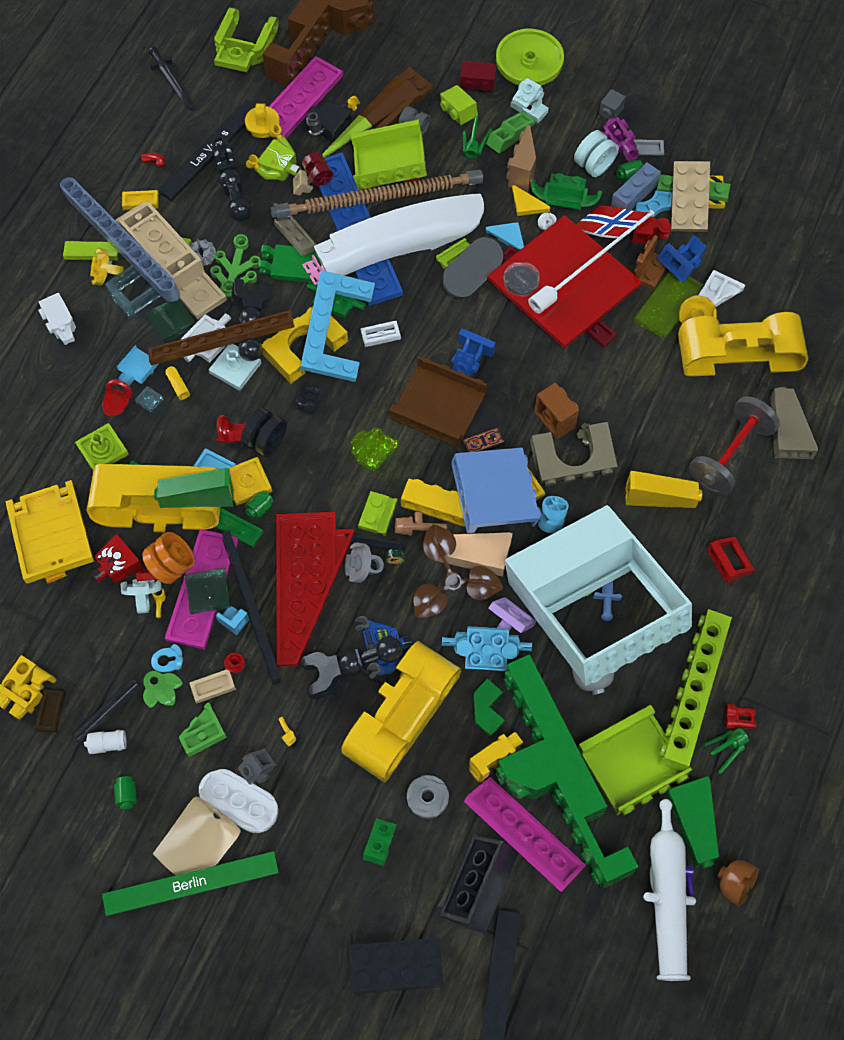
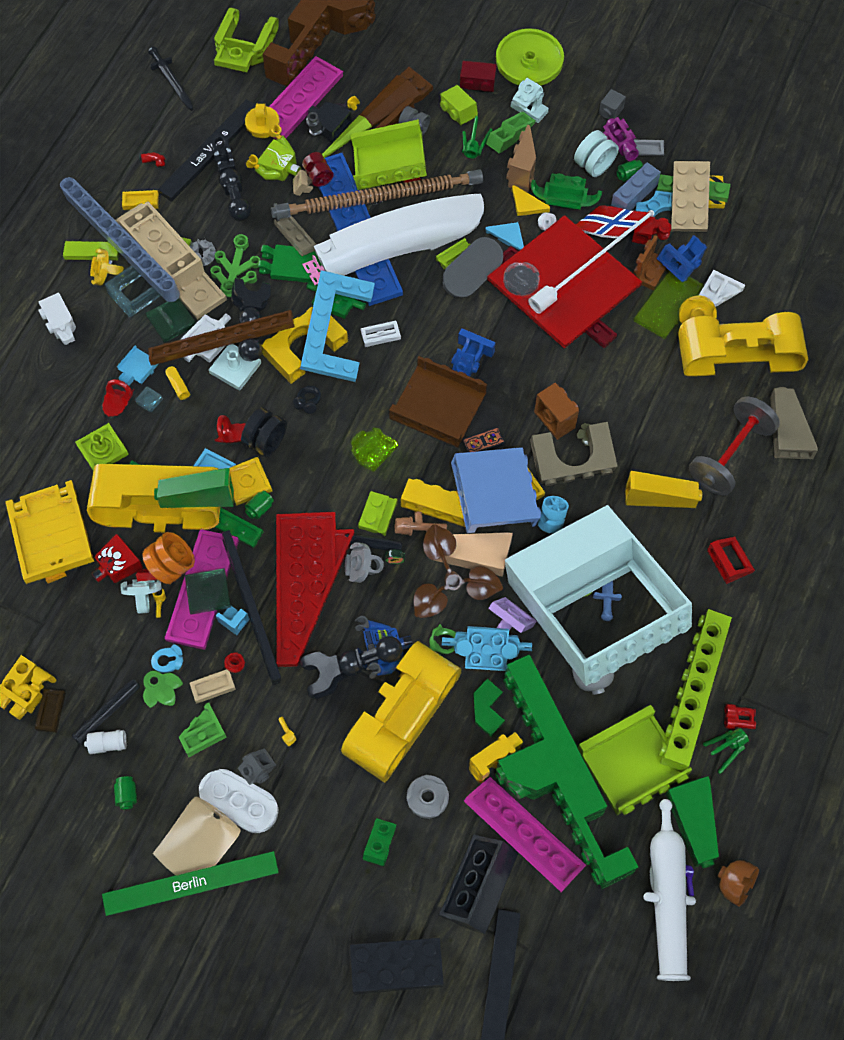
none -> bright green piece [429,624,456,654]

